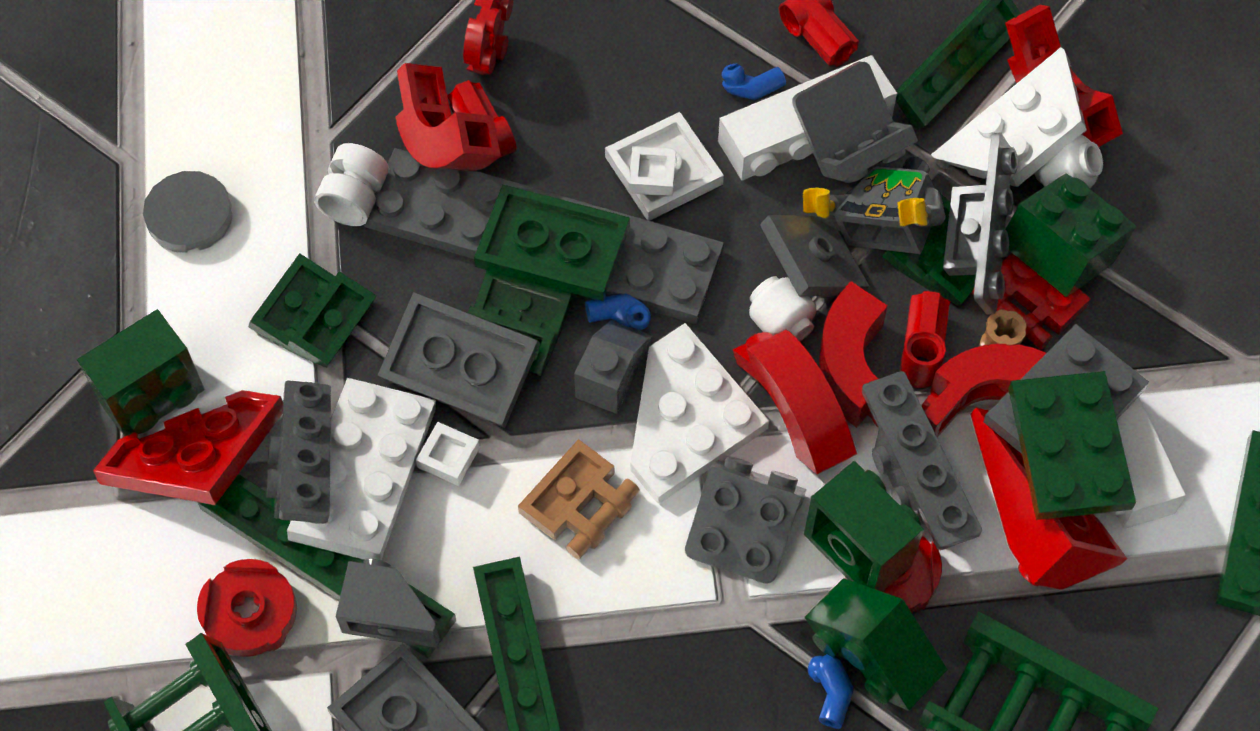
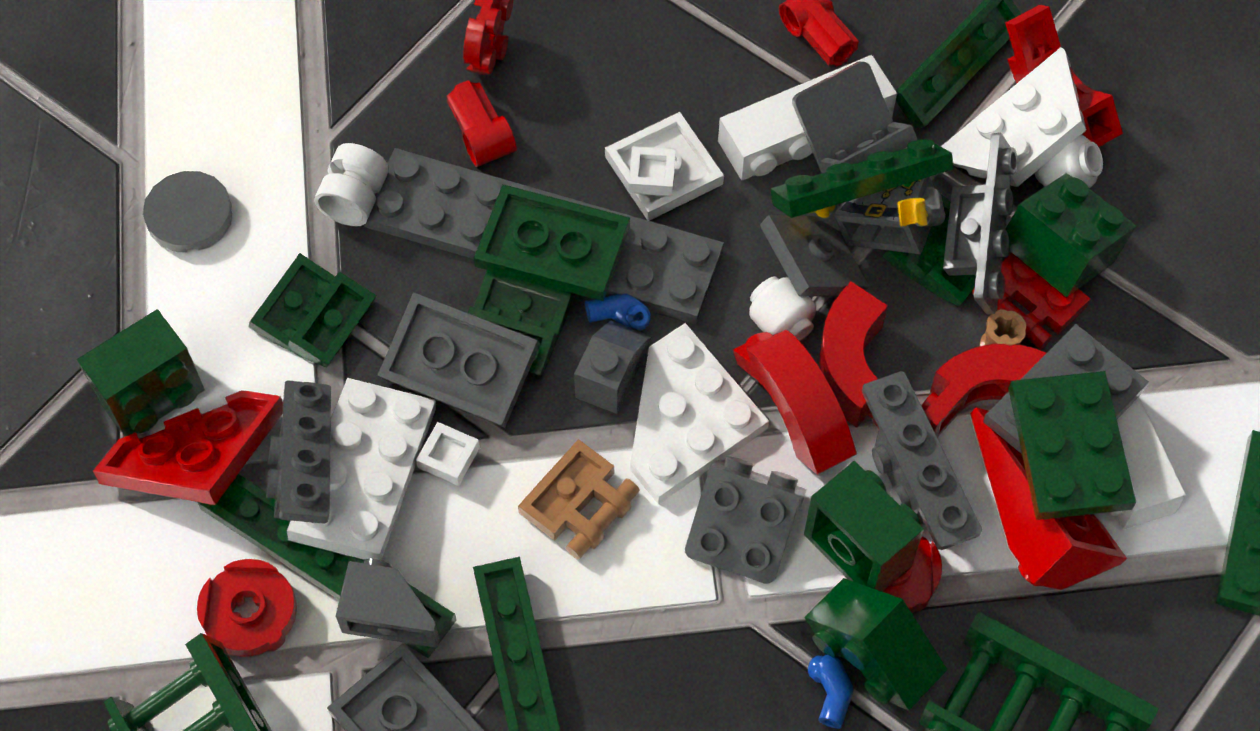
red arch [395,63,501,171] -> none
blue arm [722,64,786,100] -> none
red piece [899,291,950,388] -> none
none -> dark green plate [771,139,954,218]

